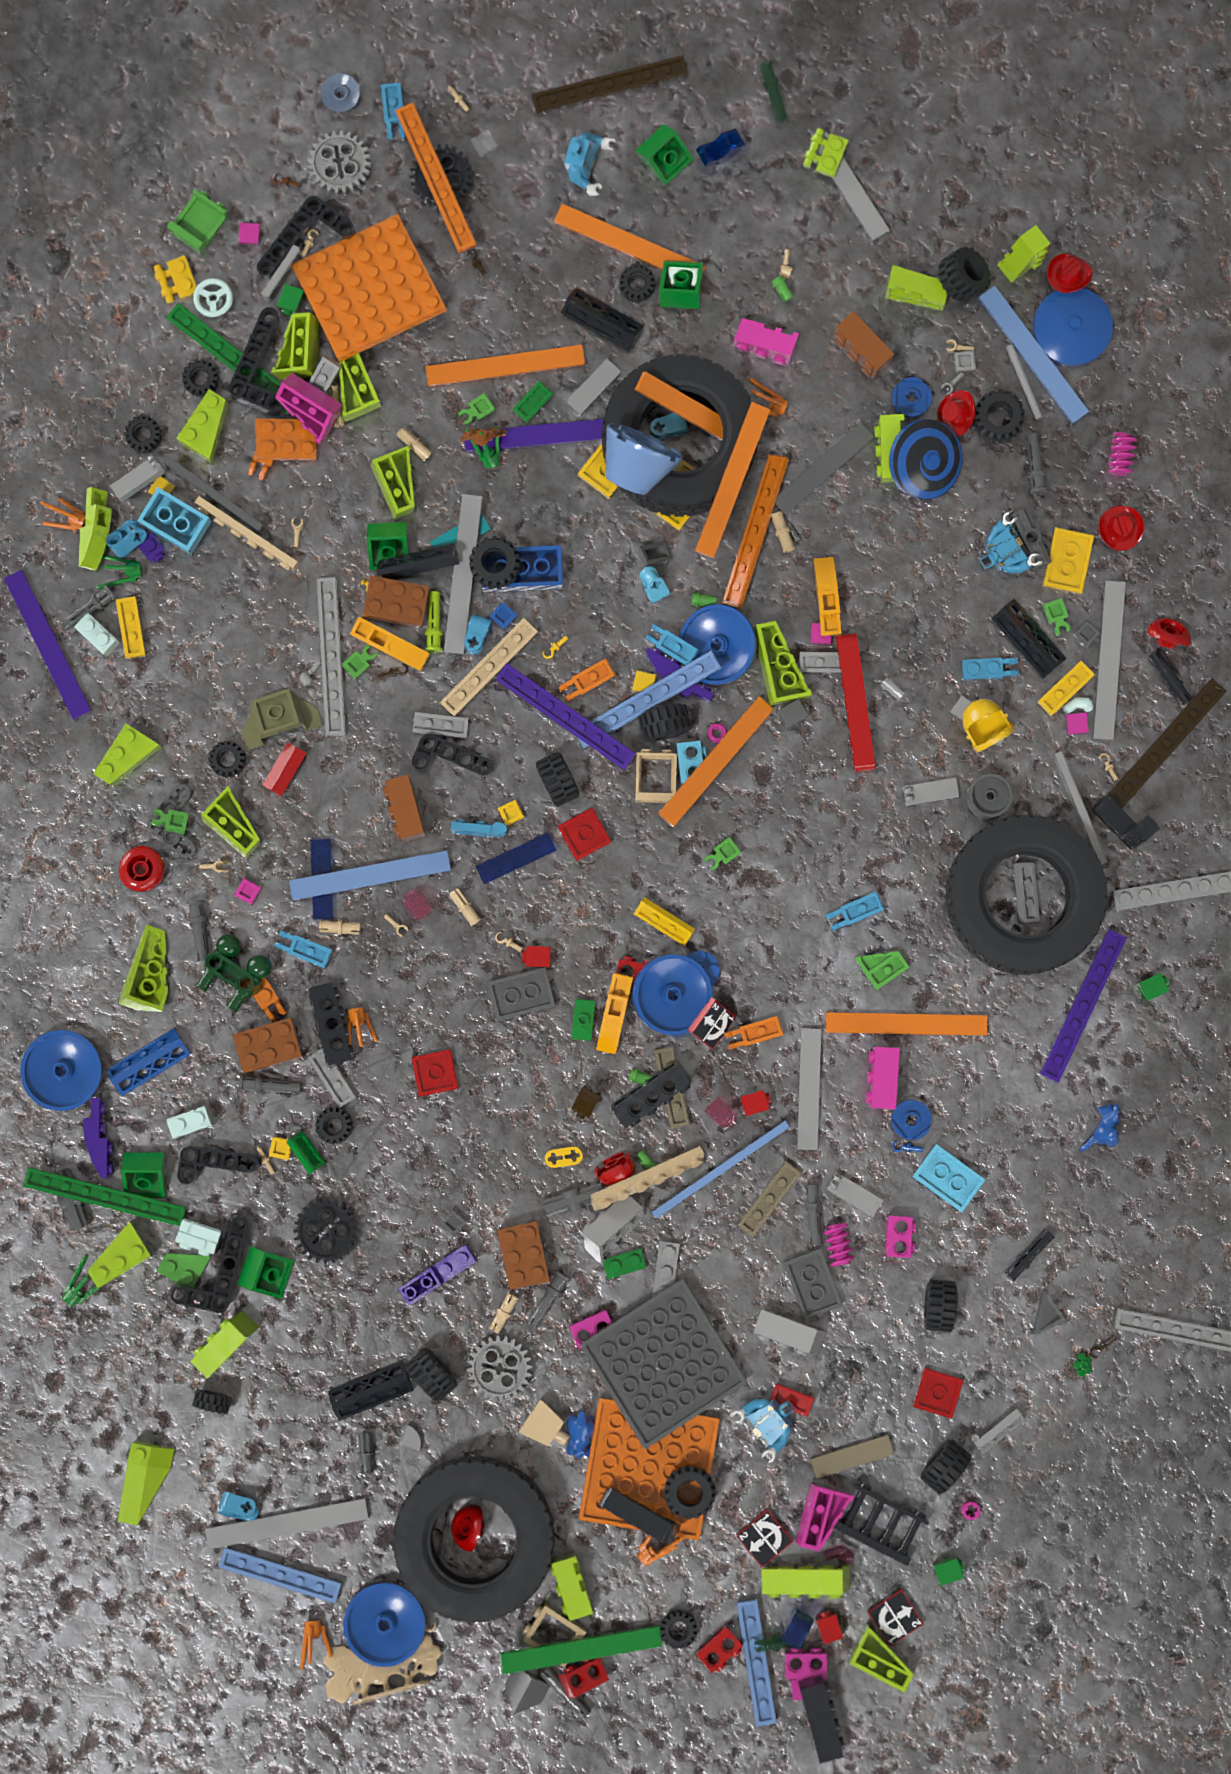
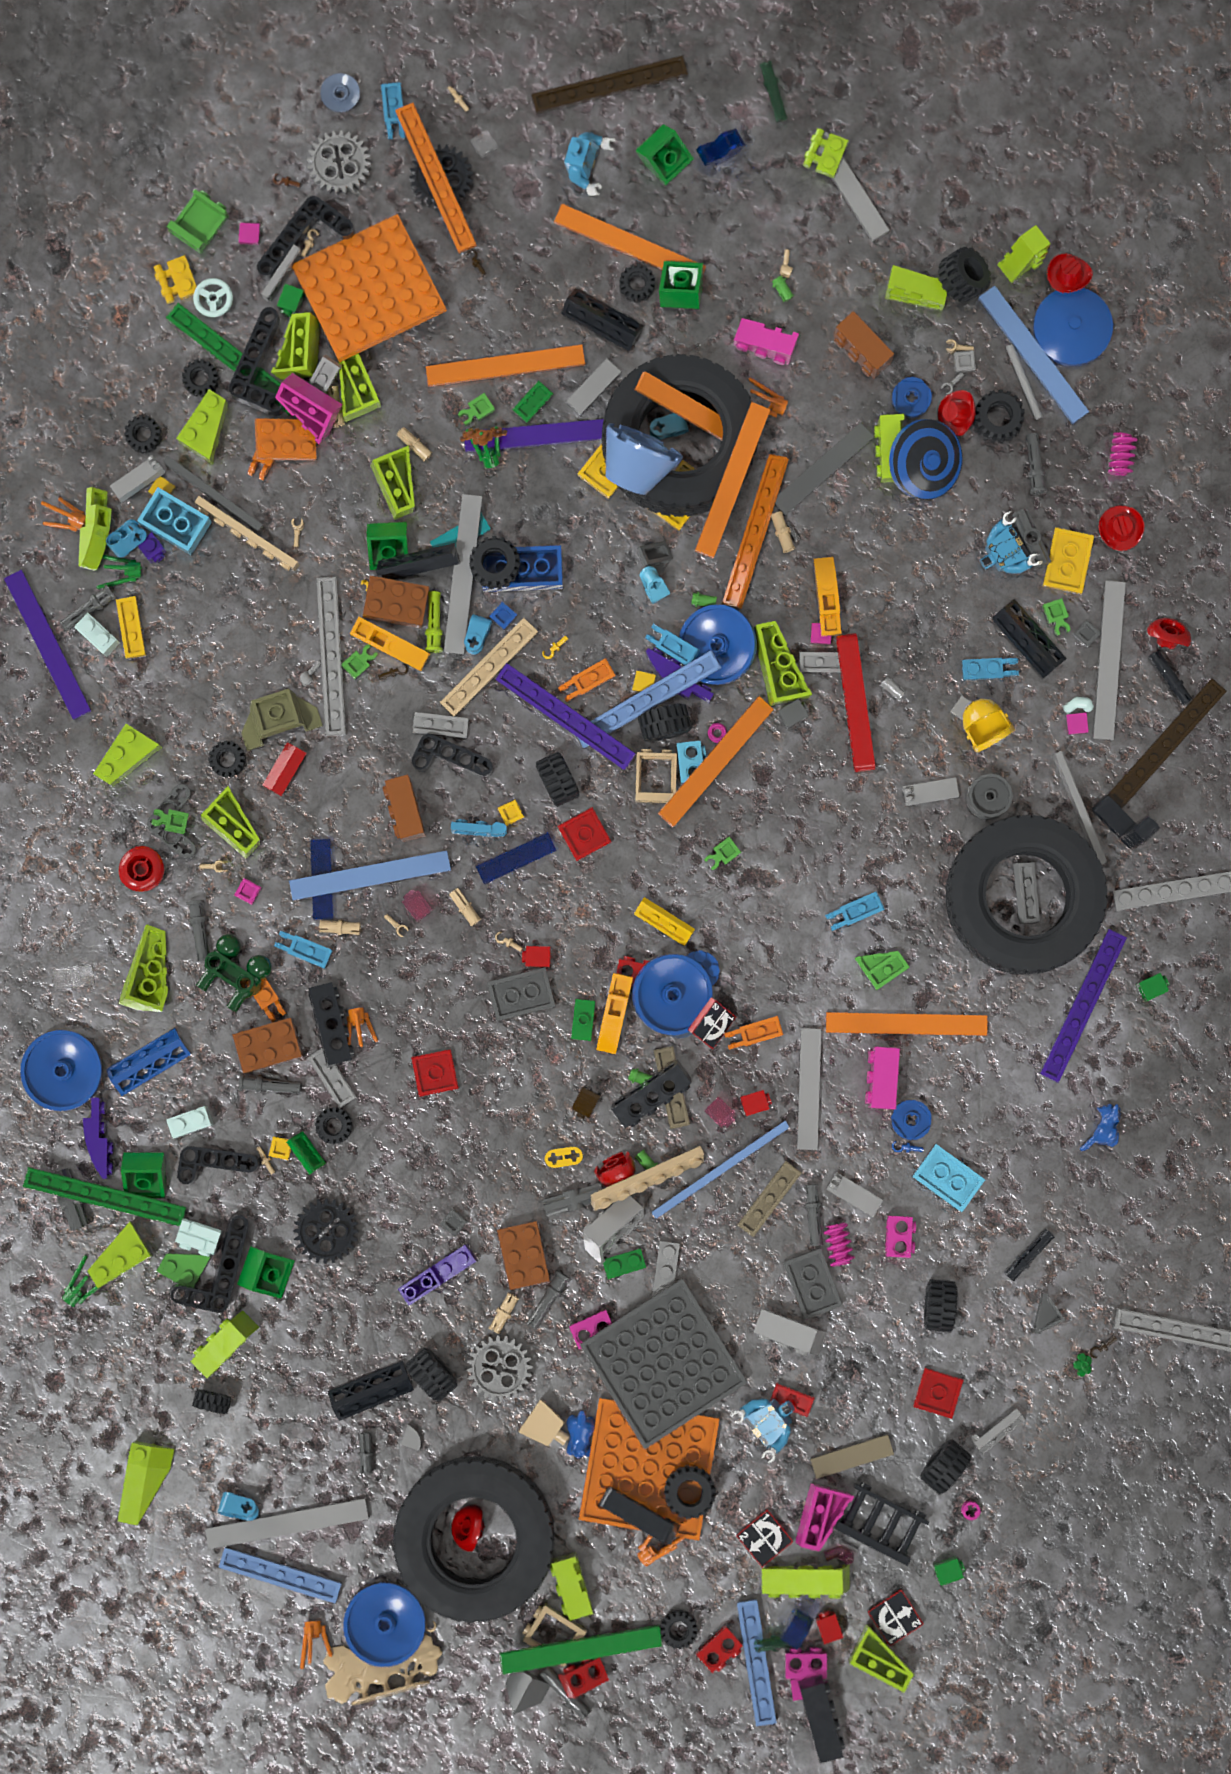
yellow plate [1037,661,1095,716] -> none
tan hand [1099,753,1119,781] -> none

